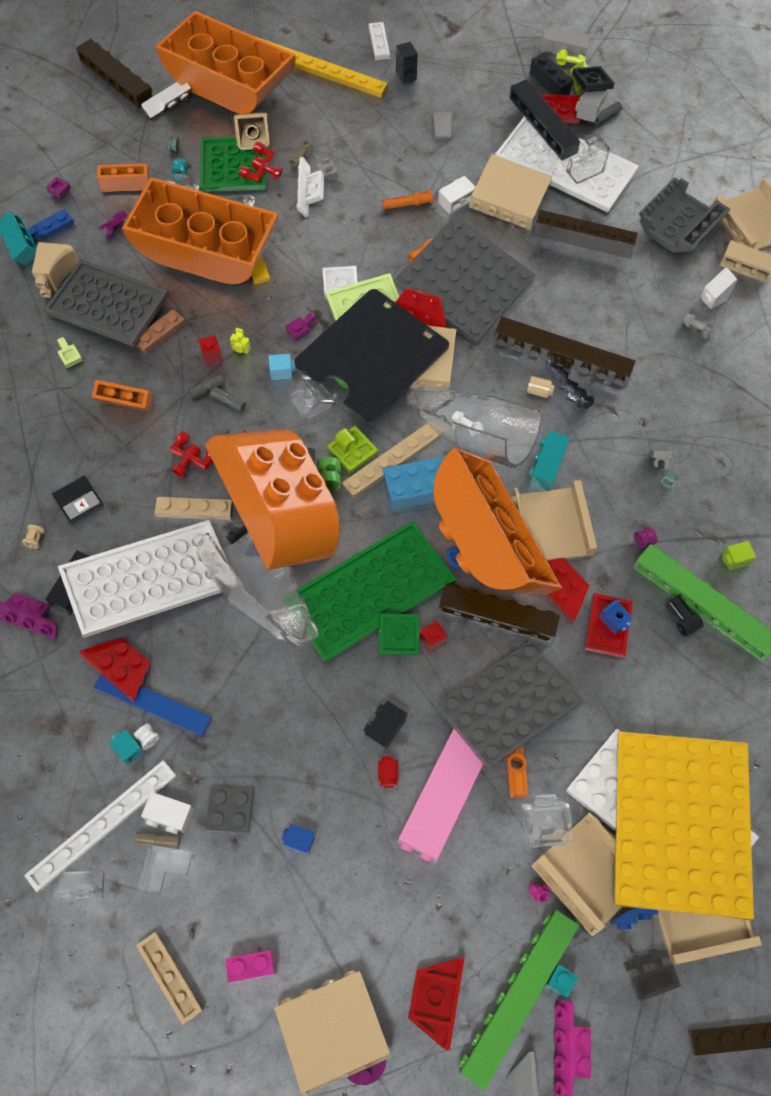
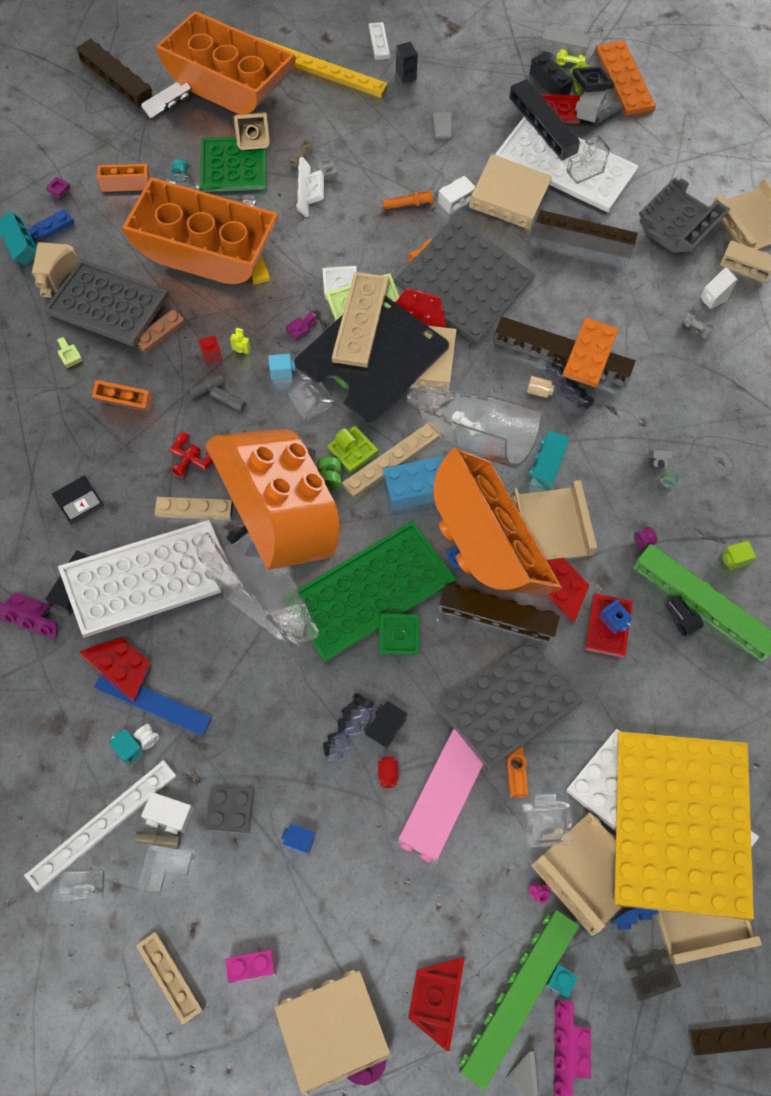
tan bush [21,524,45,549] -> none
magenta plate [99,210,127,237] -> none
sand green bush [168,137,179,153] -> none
red piece [238,141,283,183] -> none
red brick [419,620,448,653] -> none
none -> clear purple piece [323,693,377,761]
none -> tan plate [332,272,389,367]
none -> orange plate [562,317,619,388]
none -> orange plate [595,40,656,116]

